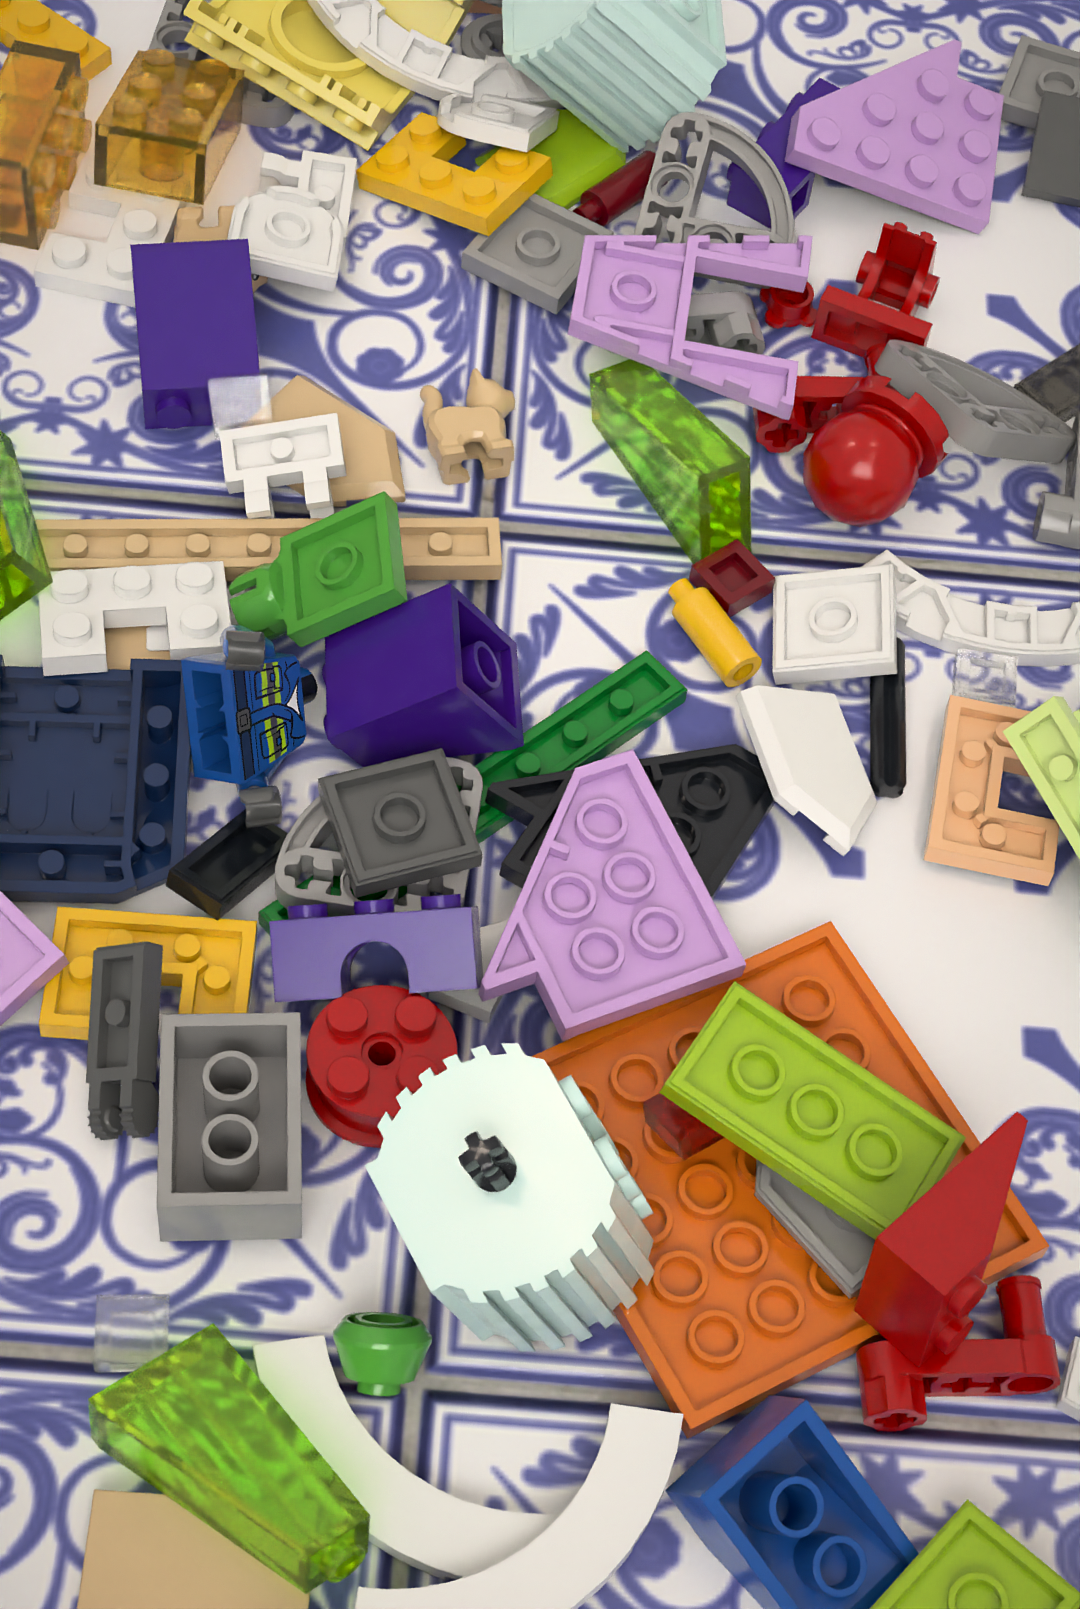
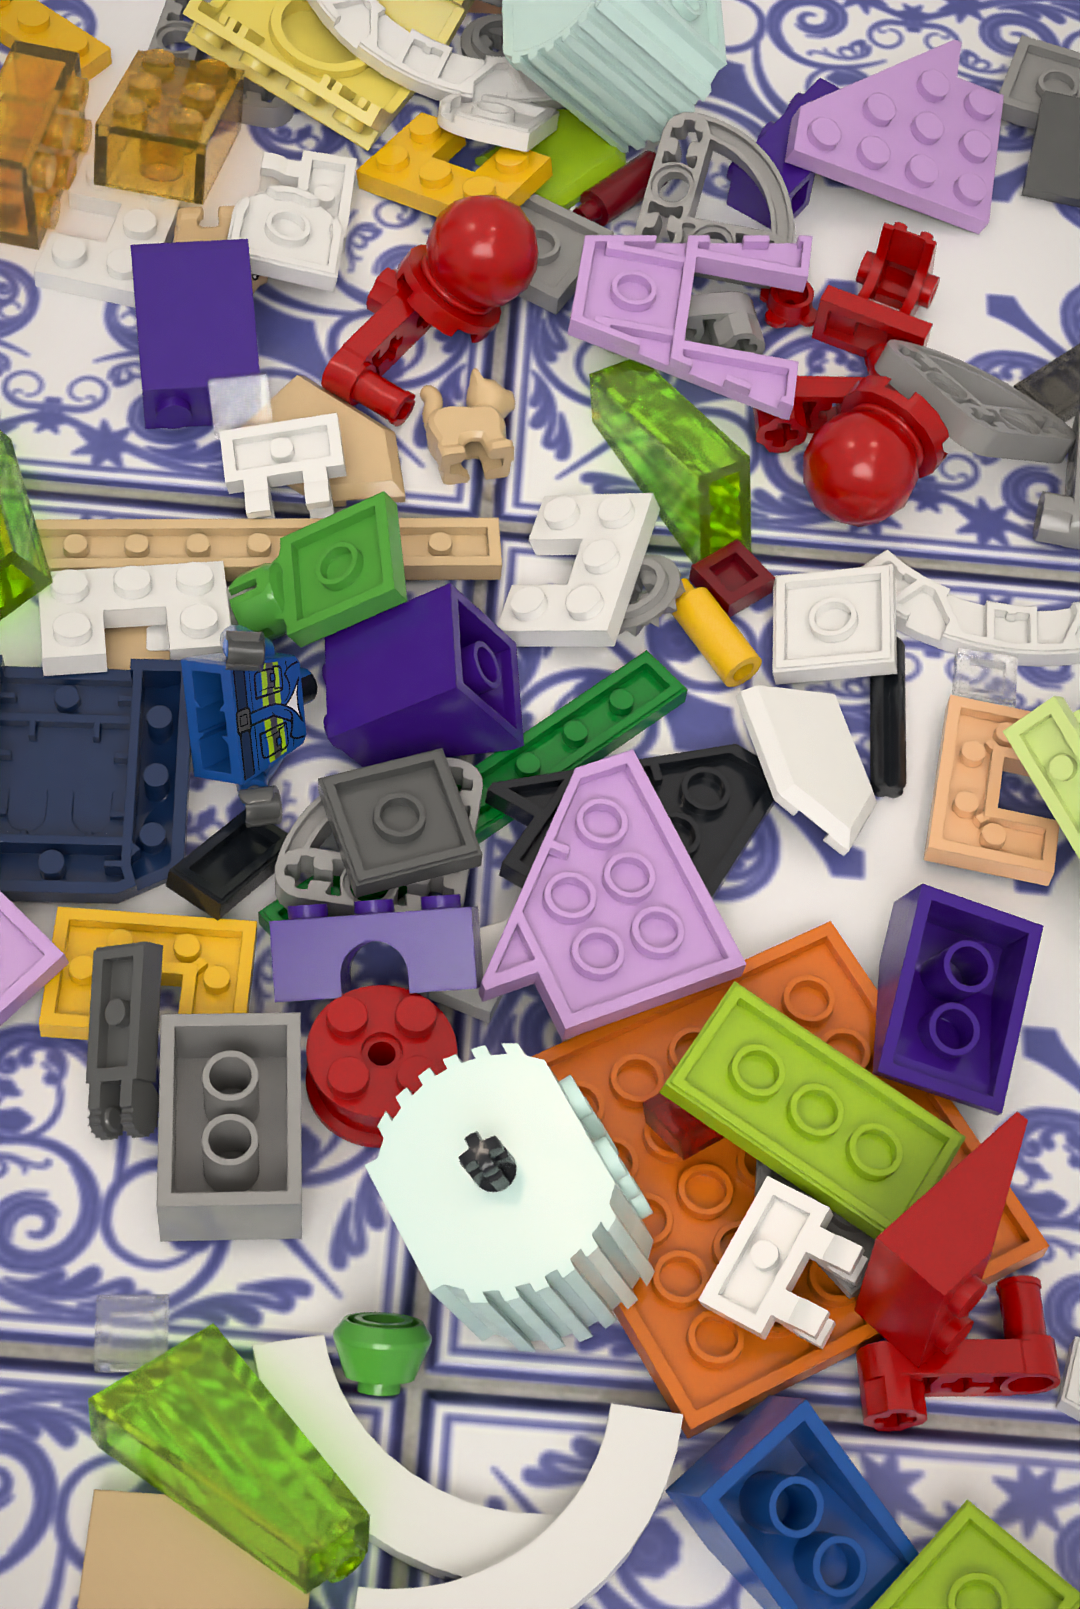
none -> red beam [321,267,432,427]
none -> red tile [396,194,539,343]
none -> white plate [497,493,660,647]
none -> light grey gear [618,554,685,637]
none -> white plate [698,1176,869,1349]
none -> dark purple slope [873,883,1044,1116]

